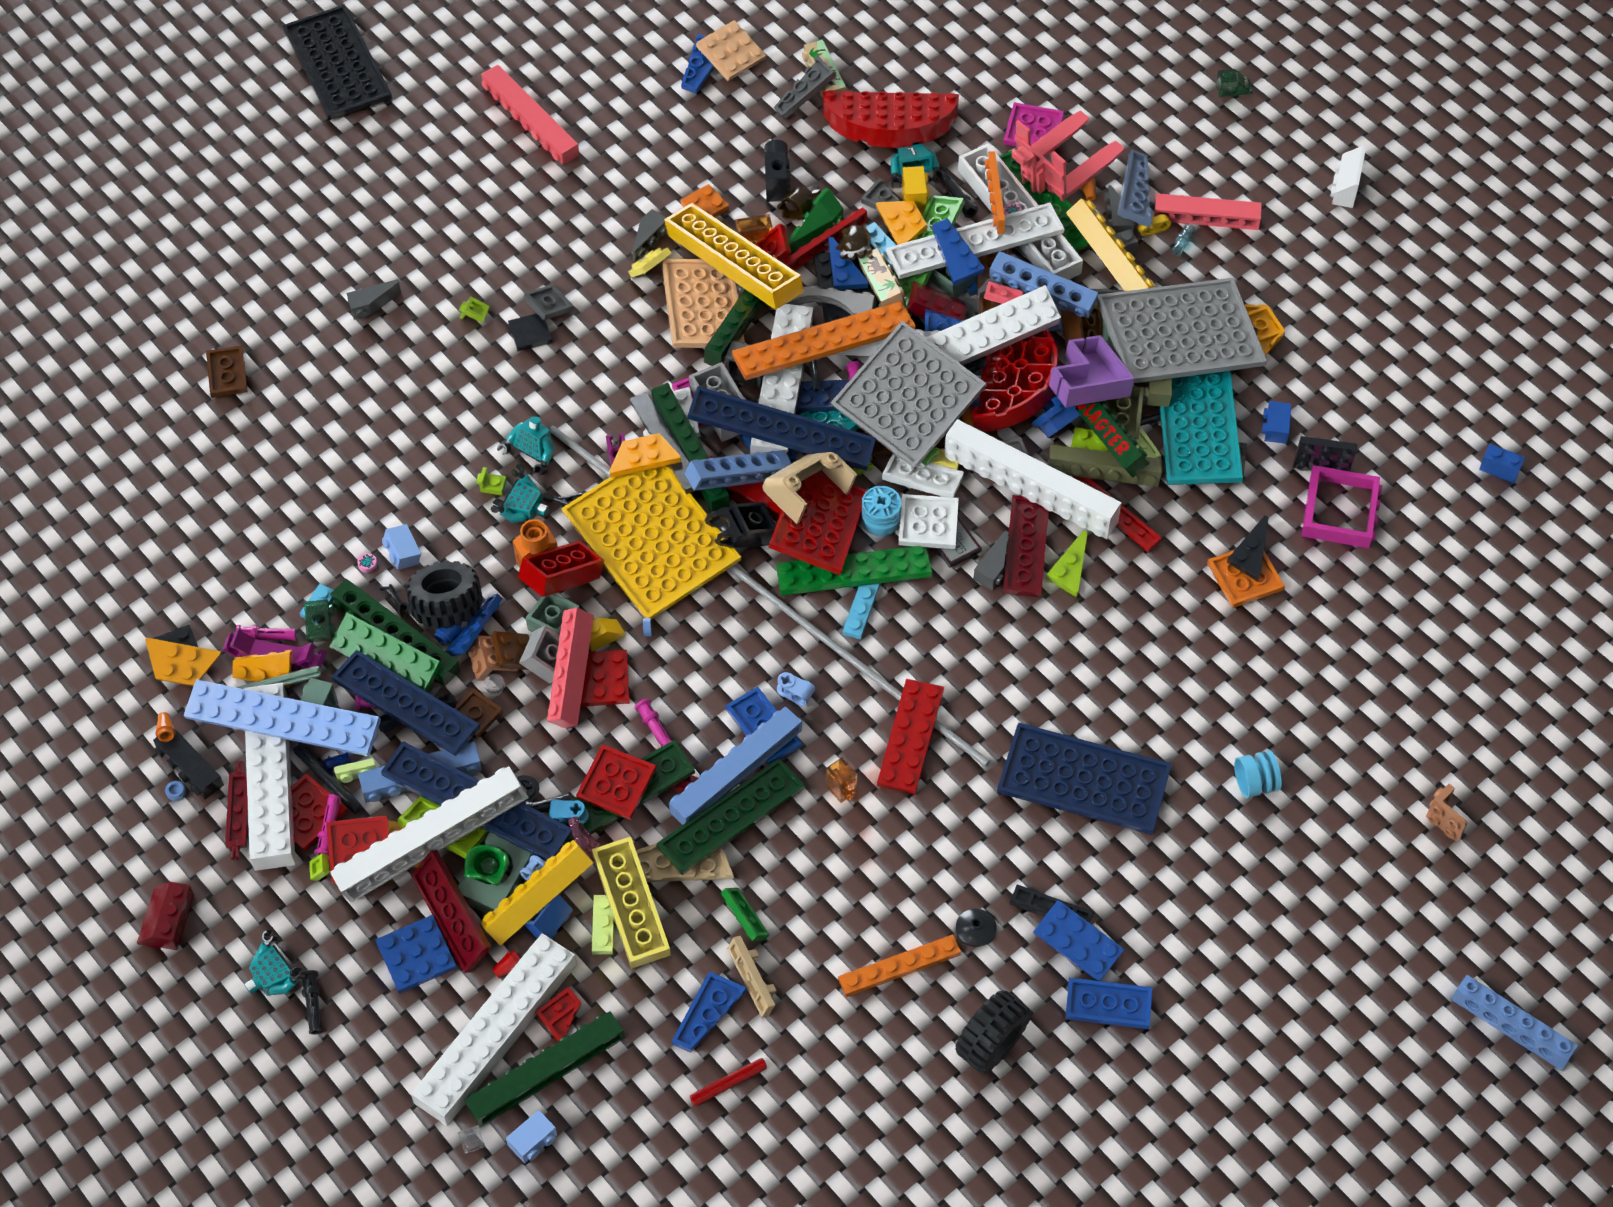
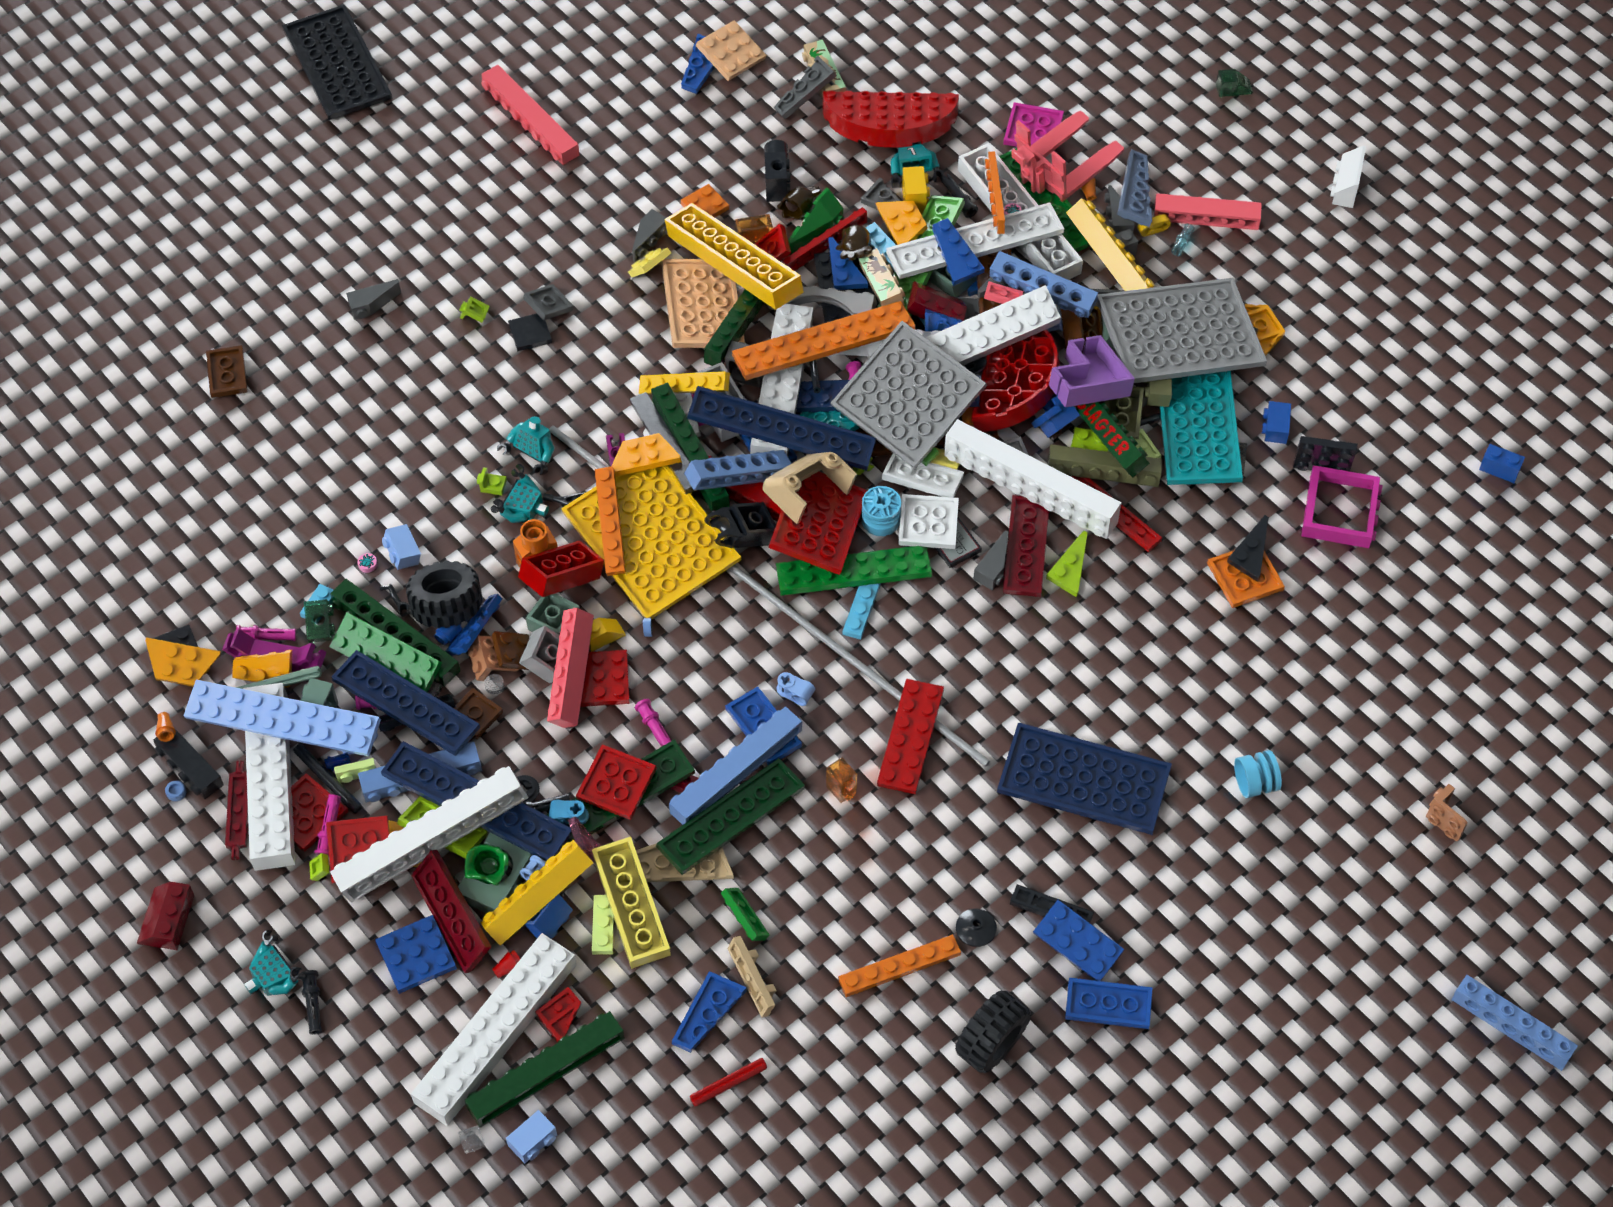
none -> orange plate [595,466,626,576]
none -> yellow plate [639,371,730,395]

